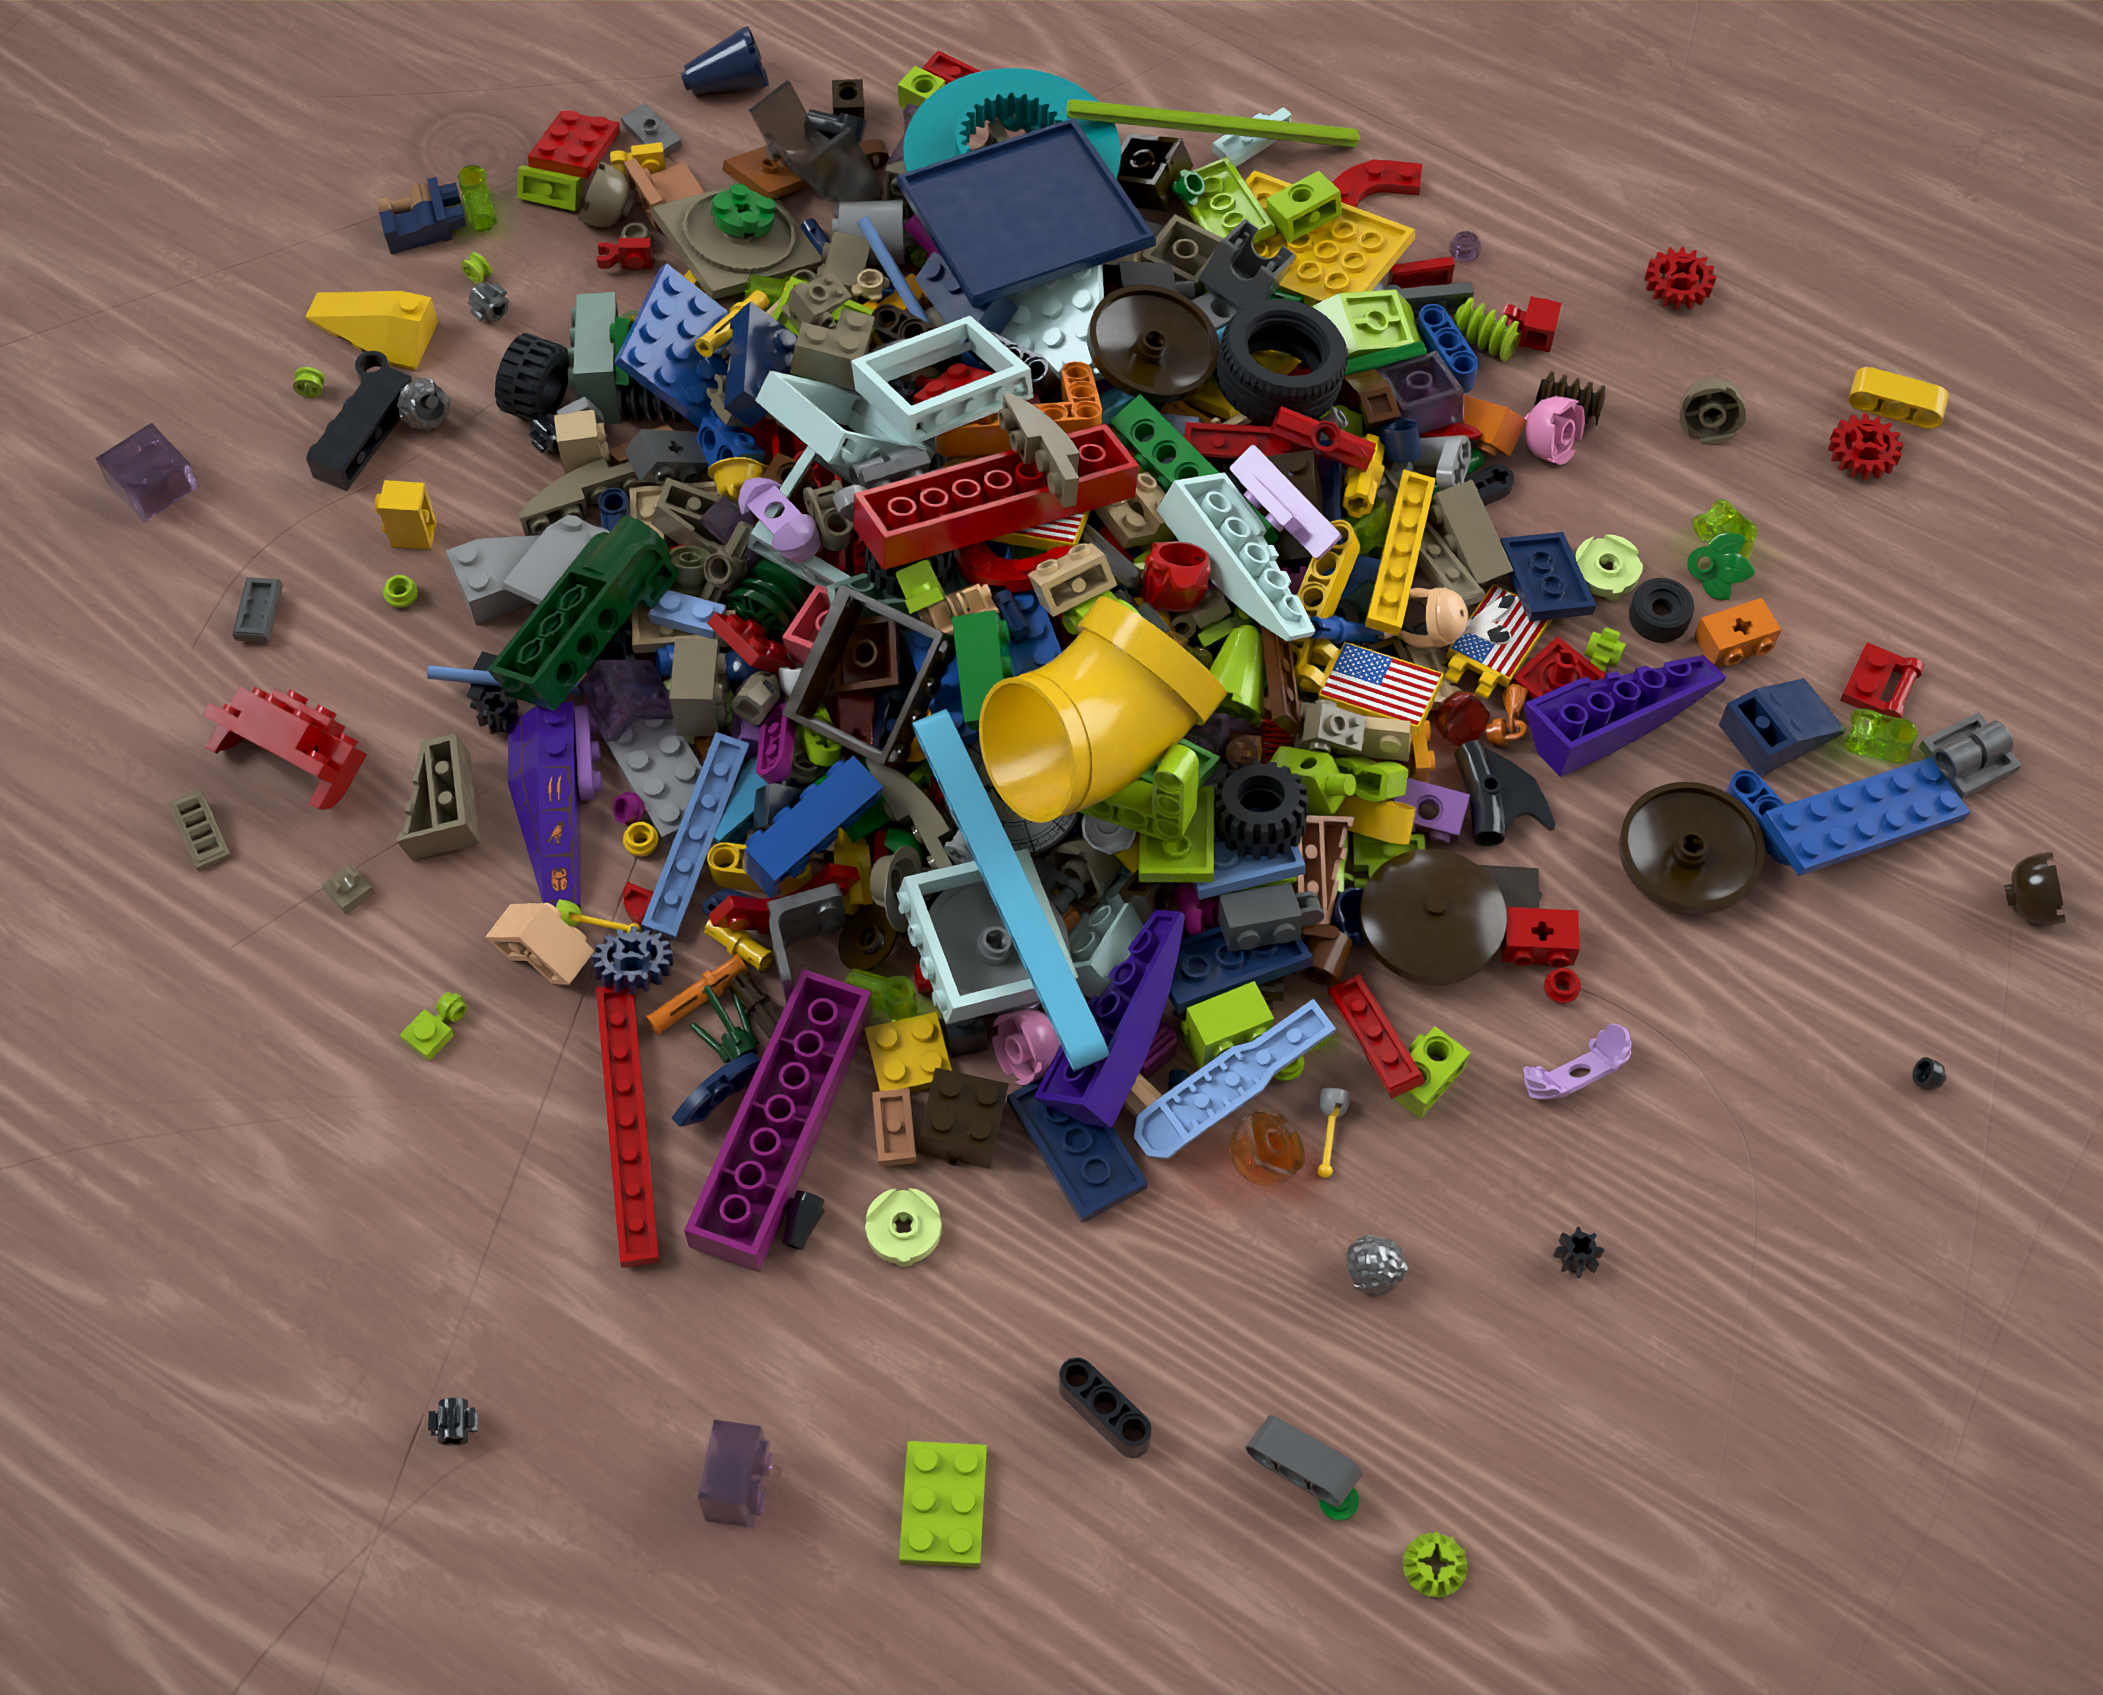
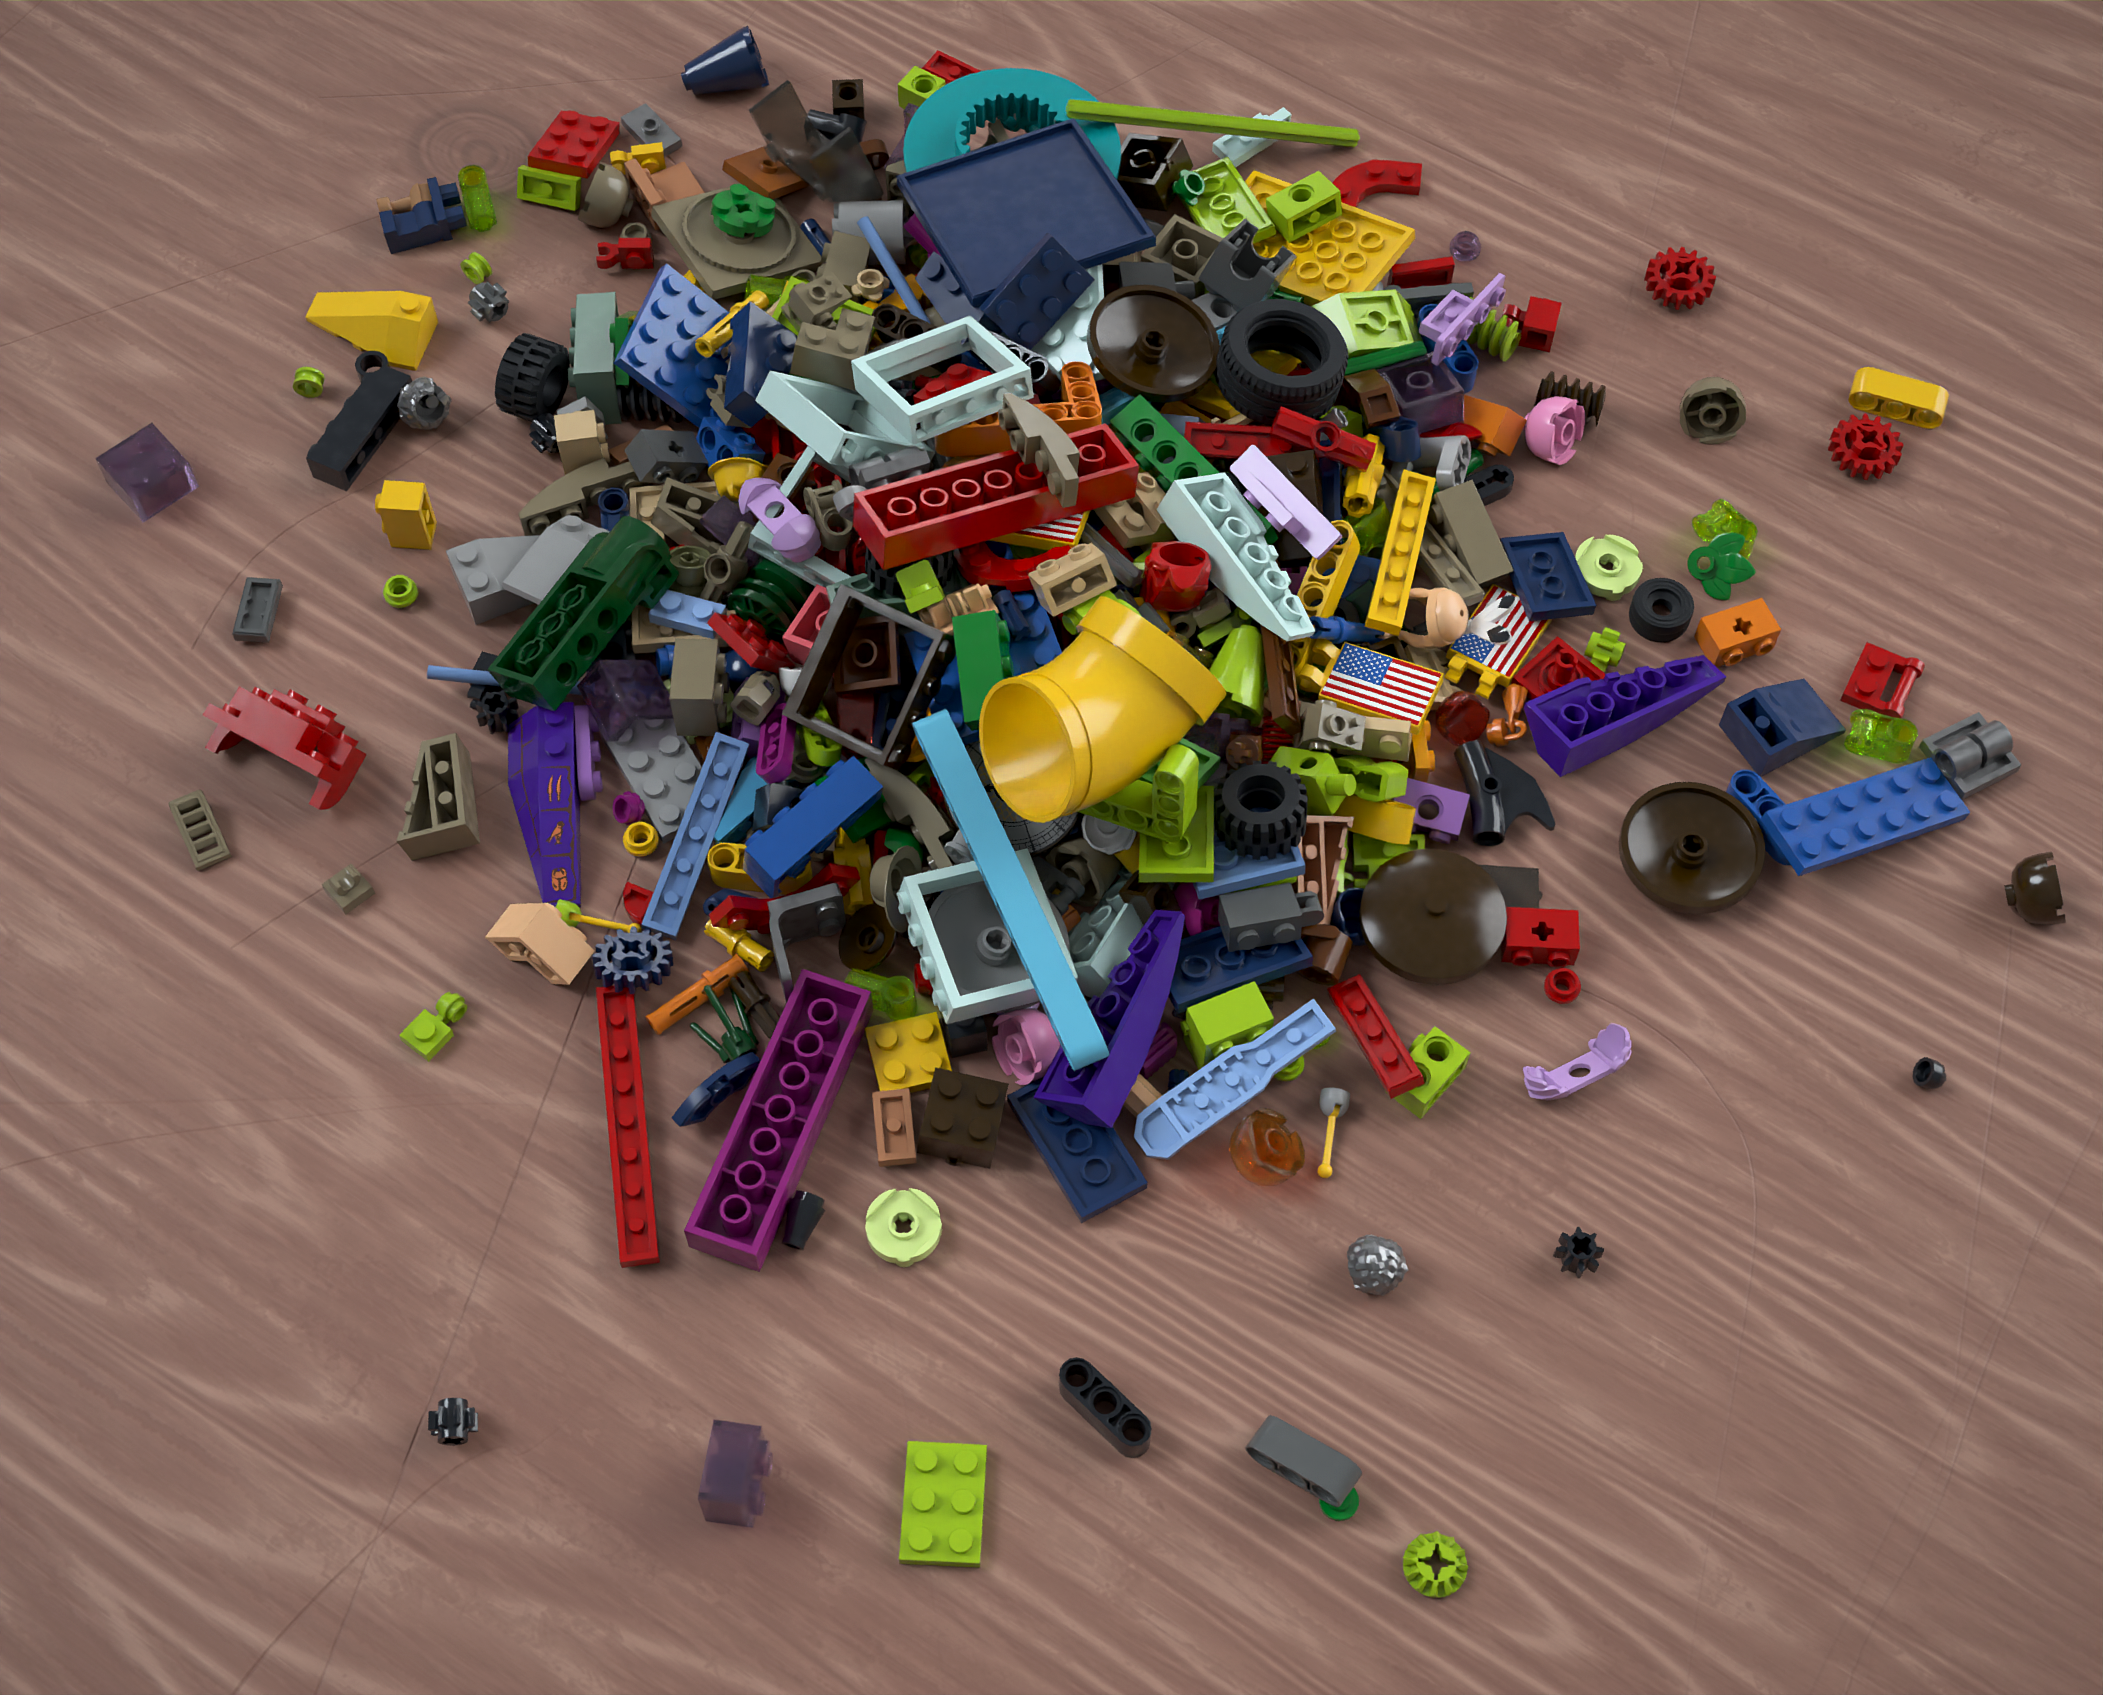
none -> dark blue plate [979,233,1095,350]
none -> lavender bracket [1419,273,1506,365]

